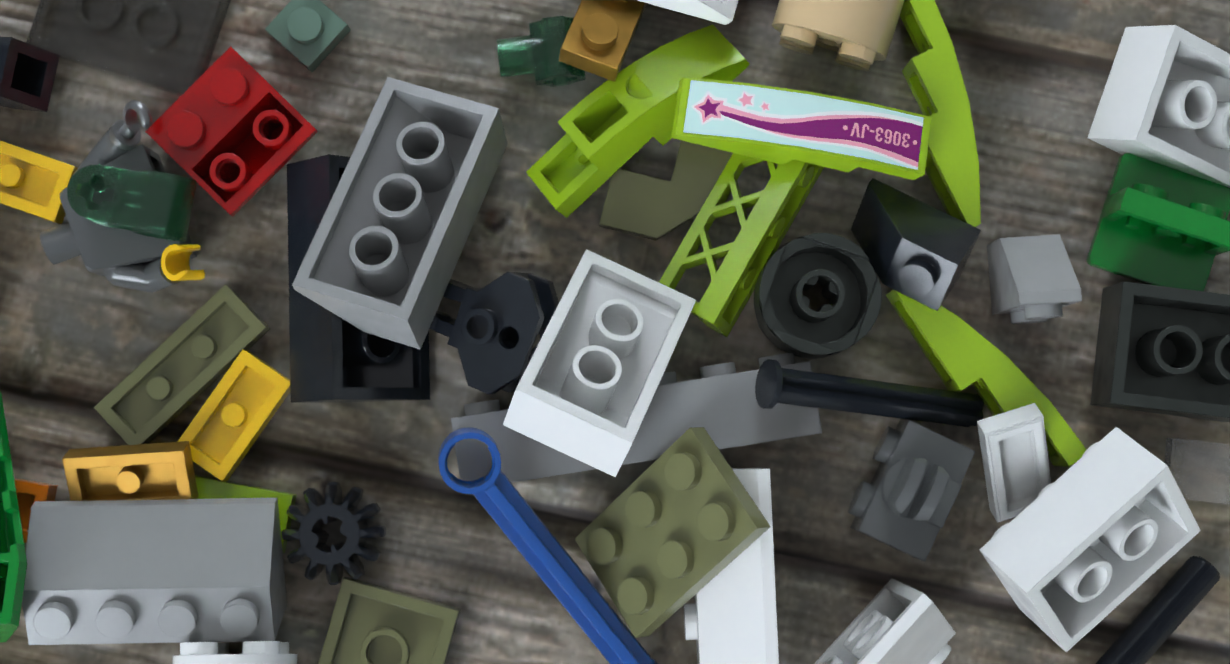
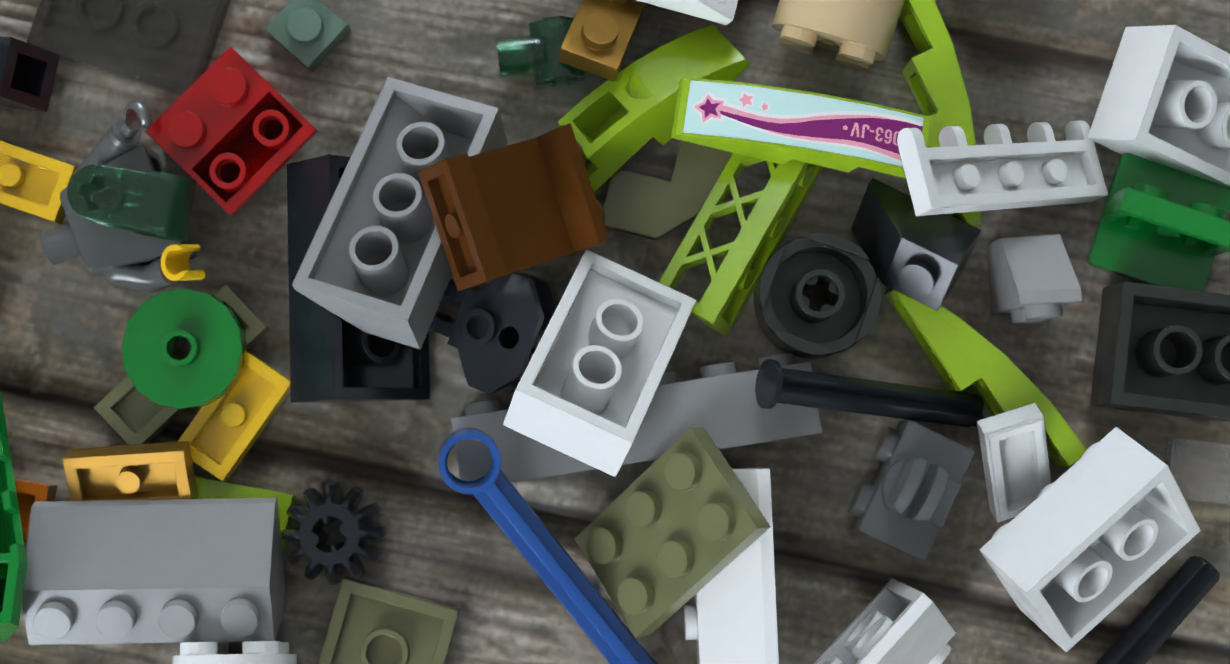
none -> green plate [121,288,246,409]
none -> reddish brown panel [418,123,610,291]
none -> white hinge [897,120,1108,216]

